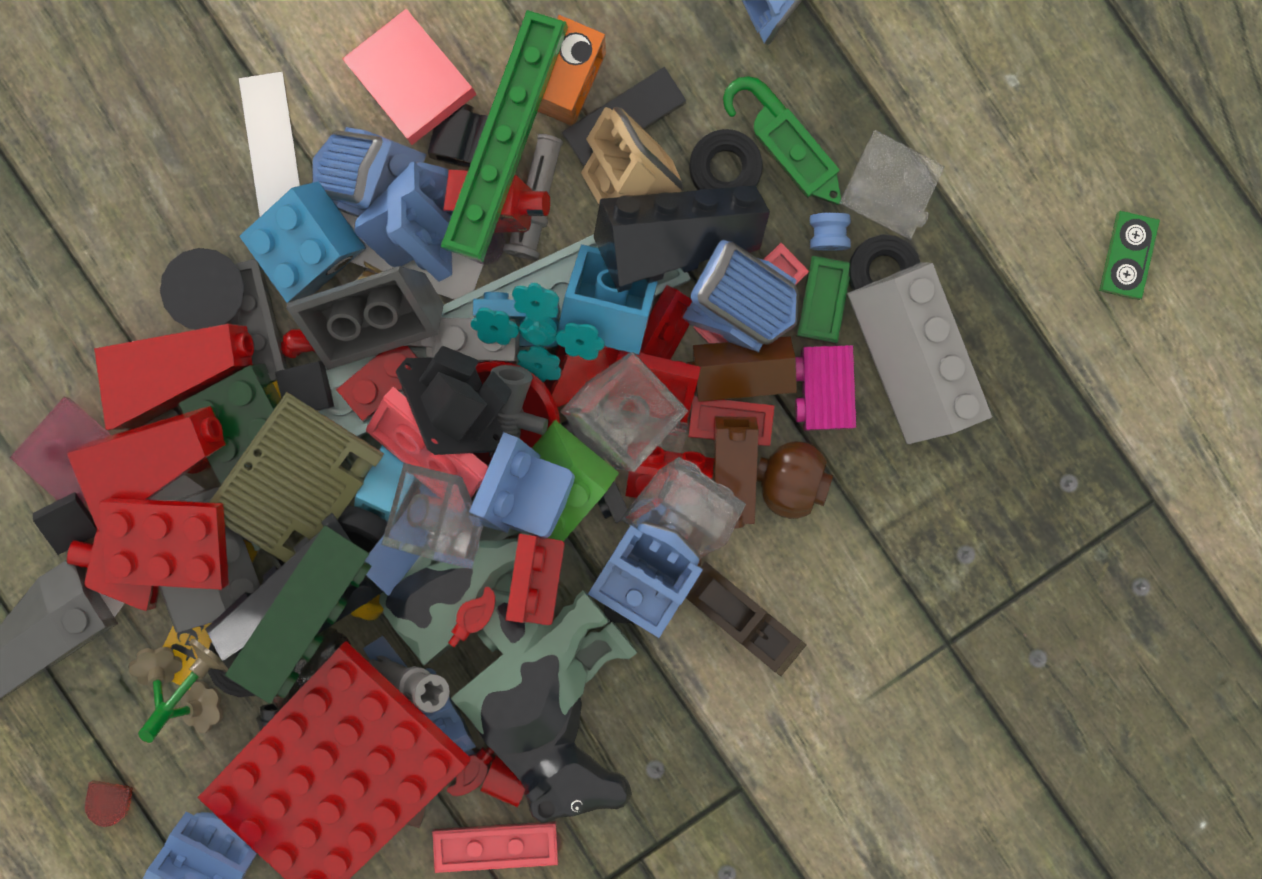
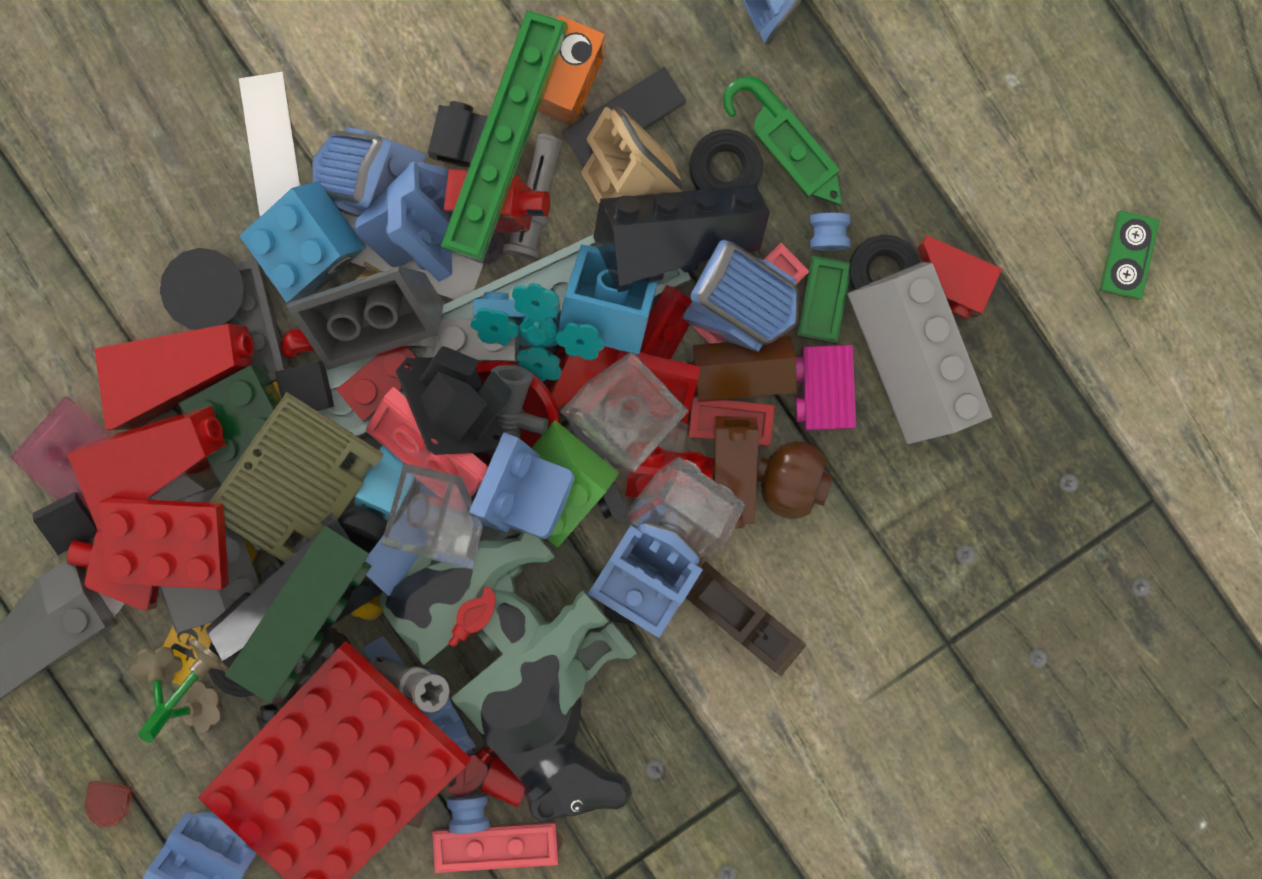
coral tile [342,9,477,145] -> none
red bracket [506,534,565,625] -> none
clear hinge [839,130,945,240] -> none
none -> medium blue wheel [446,793,490,834]
none -> red slope [918,235,1002,320]

